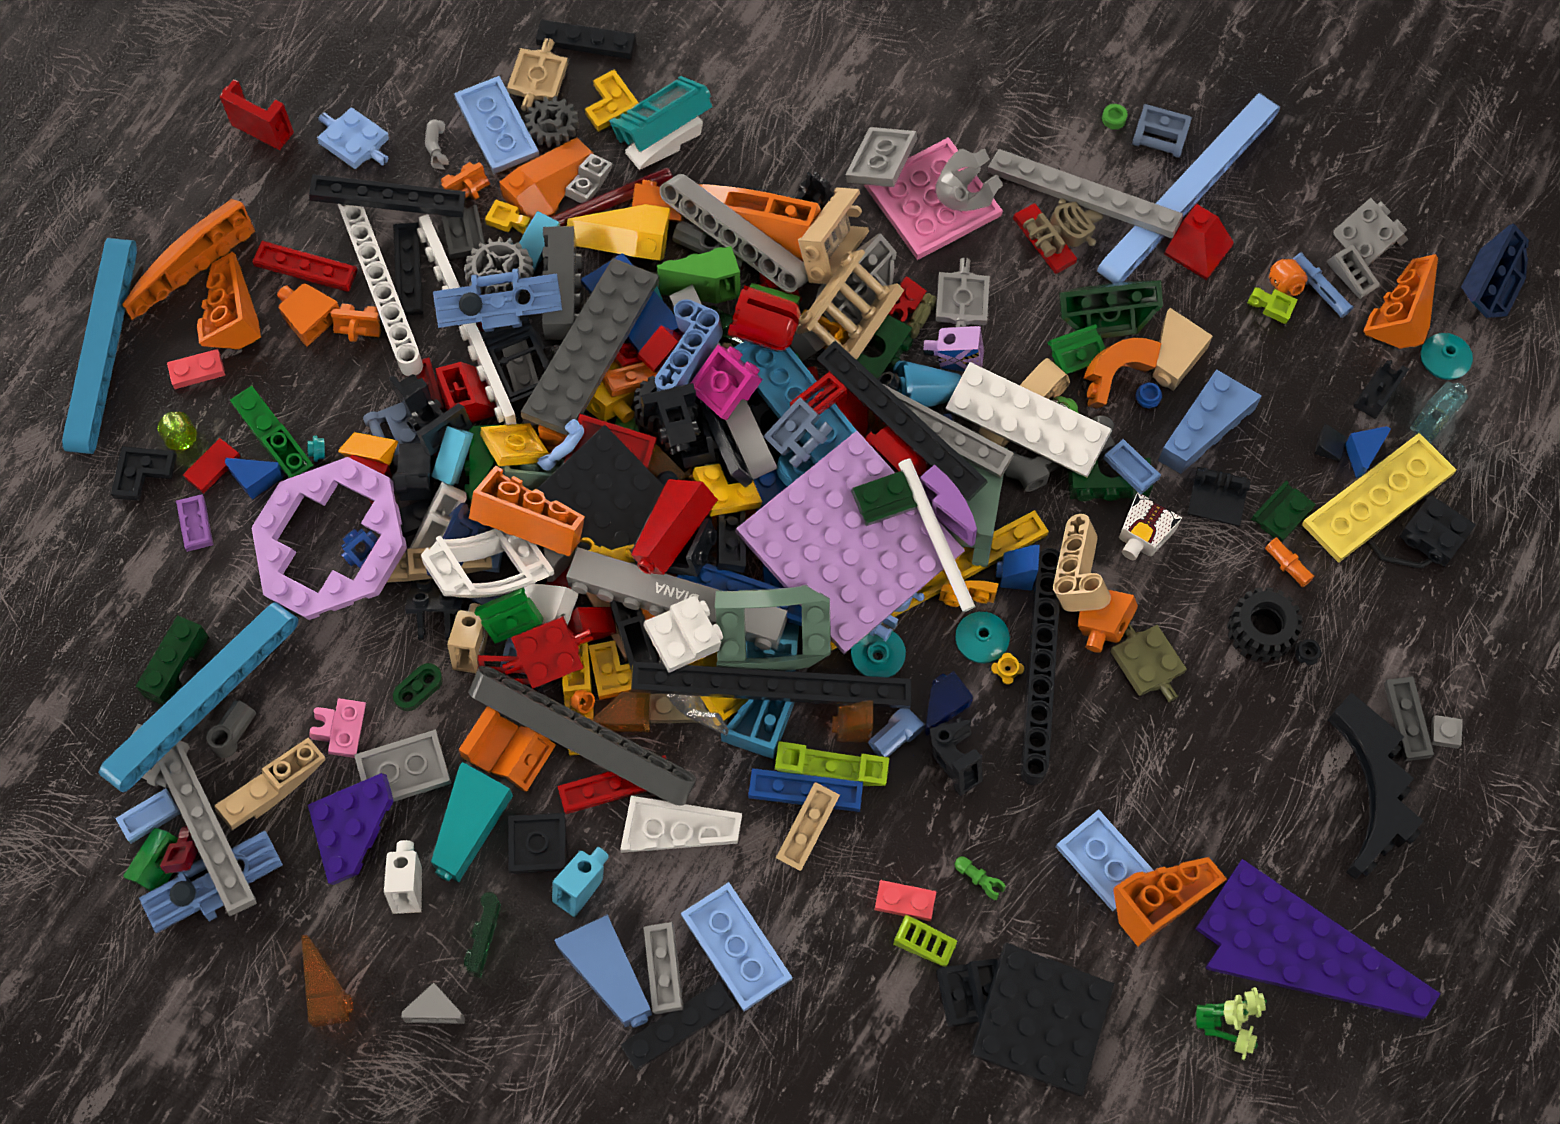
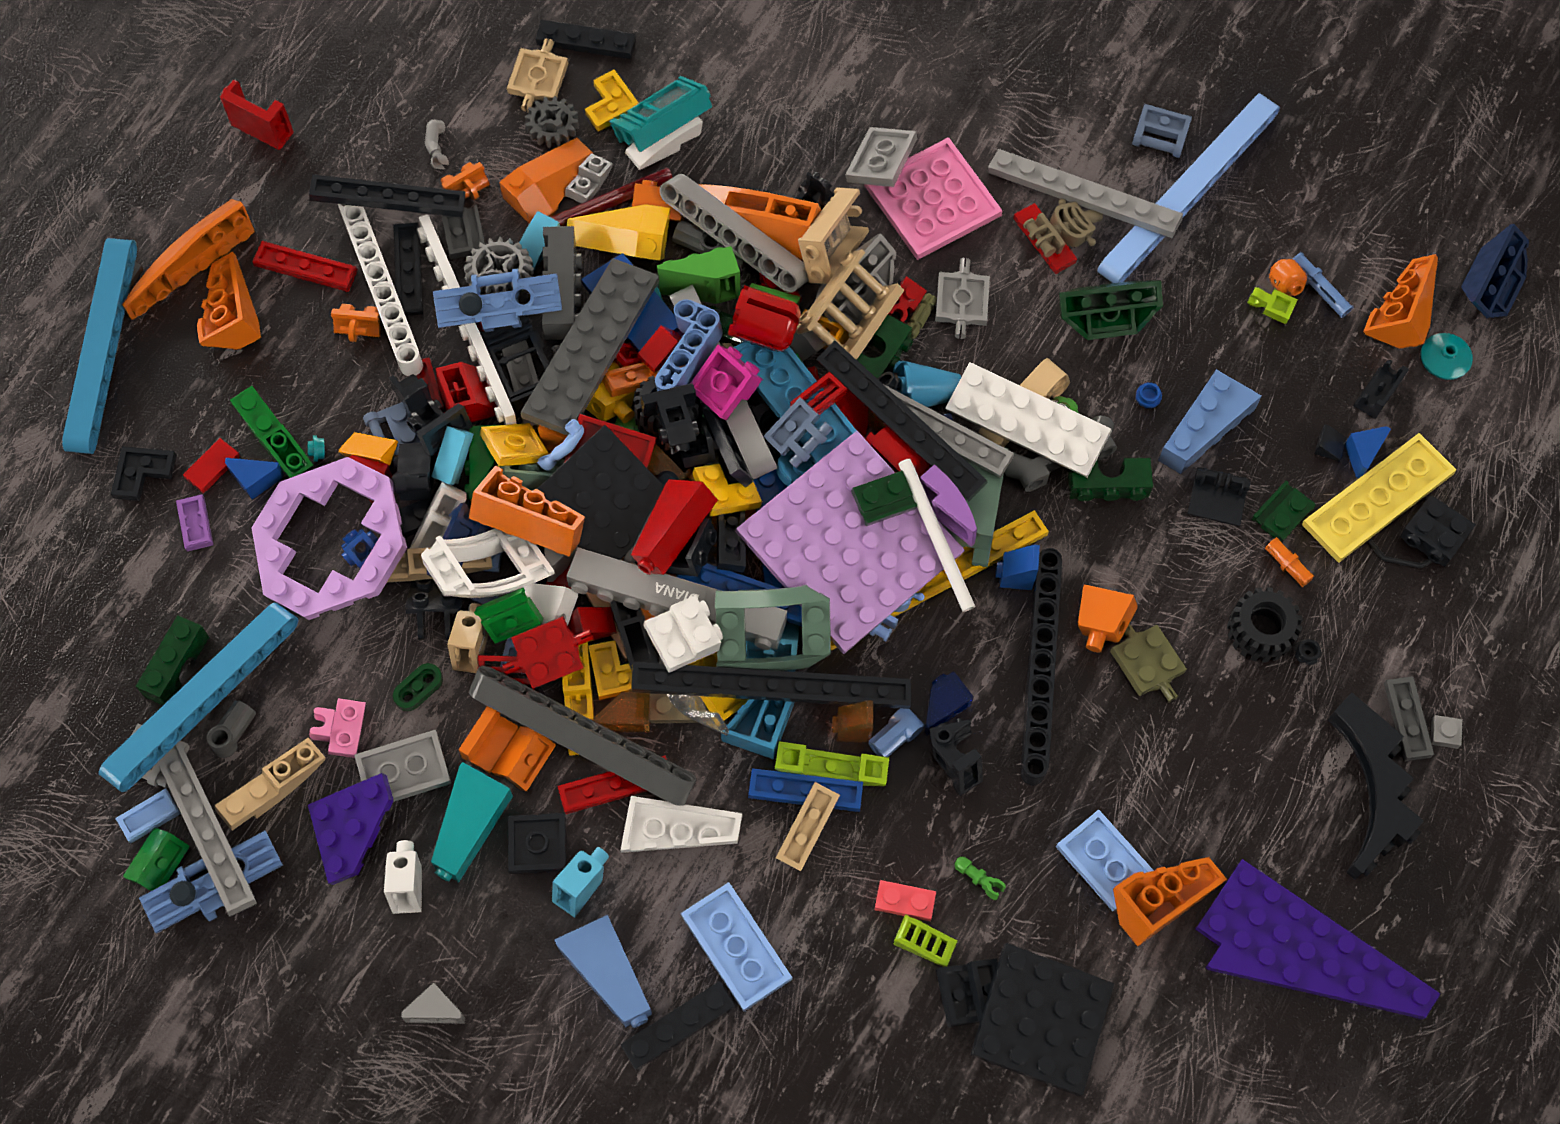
clear neon green head [157,411,197,450] -> none
dark red plate [160,826,198,874] -> none
coral plate [167,349,226,389] -> none
orange torso [277,284,339,347] -> none
clear orange slope [301,935,353,1027] -> none
light blue plate [317,107,389,169] -> none
light blue plate [454,76,539,174] -> none
clear green plate [464,892,501,978] -> none
yellow plate [485,200,531,234] -> none
orange hinge [570,690,595,714] -> none
yellow arm [580,537,635,563] -> none
light grey plate [644,922,683,1014] -> none
teal dish [851,631,906,678] -> none
lavender torso [924,326,984,371] -> none
light grey piece [936,149,1003,211] -> none
light orange slope [939,581,998,607] -> none
teal dish [955,612,1010,664] -> none
yellow plate [991,653,1024,685] -> none
green plate [1047,324,1106,375] -> none
tan beam [1053,514,1111,612] -> none
orange arch [1084,338,1161,409] -> none
bright green tile [1102,104,1128,129] -> none
medium blue tile [1103,439,1161,495] -> none
white torso [1119,493,1182,560] -> none
tan slope [1152,308,1213,391] -> none
red slope [1164,204,1234,280] -> none
yellowish green plant [1196,987,1267,1060] -> none
light grey slope [1326,244,1381,299] -> none
light grey bracket [1333,198,1408,266] -> none
clear light blue torso [1410,382,1469,444] -> none

